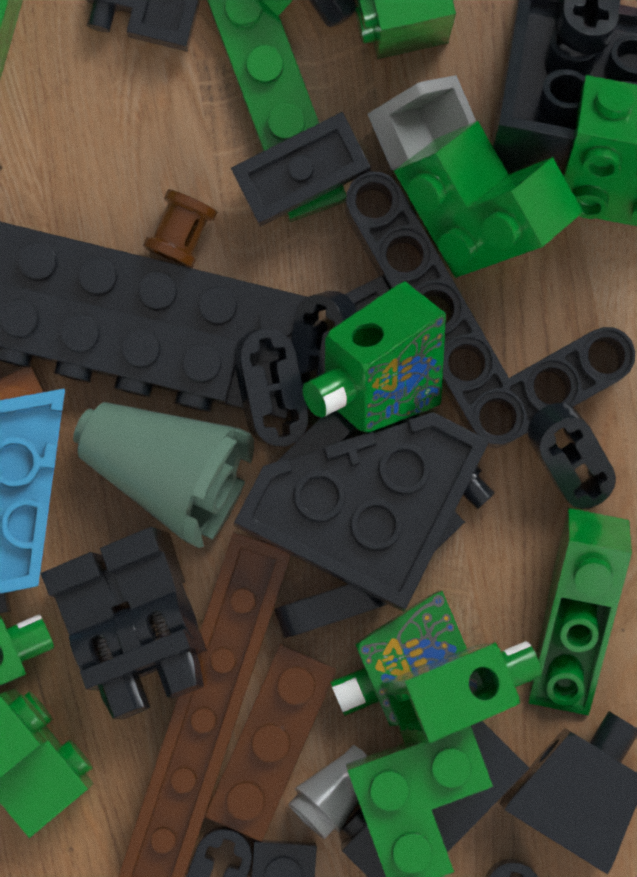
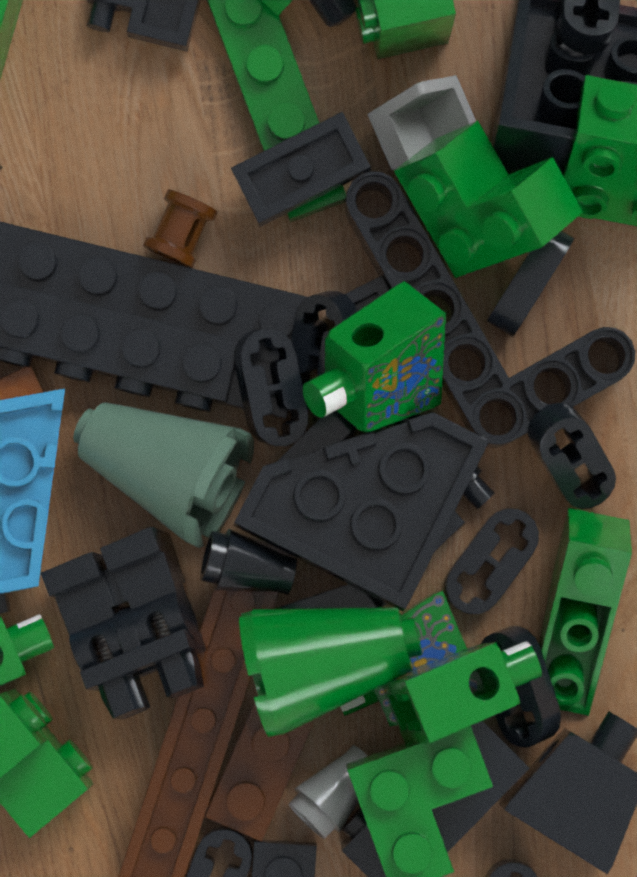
none -> black cone [200,529,297,595]
none -> green cone [239,608,423,737]
none -> black beam [445,508,539,614]
none -> black beam [481,626,561,748]
none -> black beam [487,231,575,337]

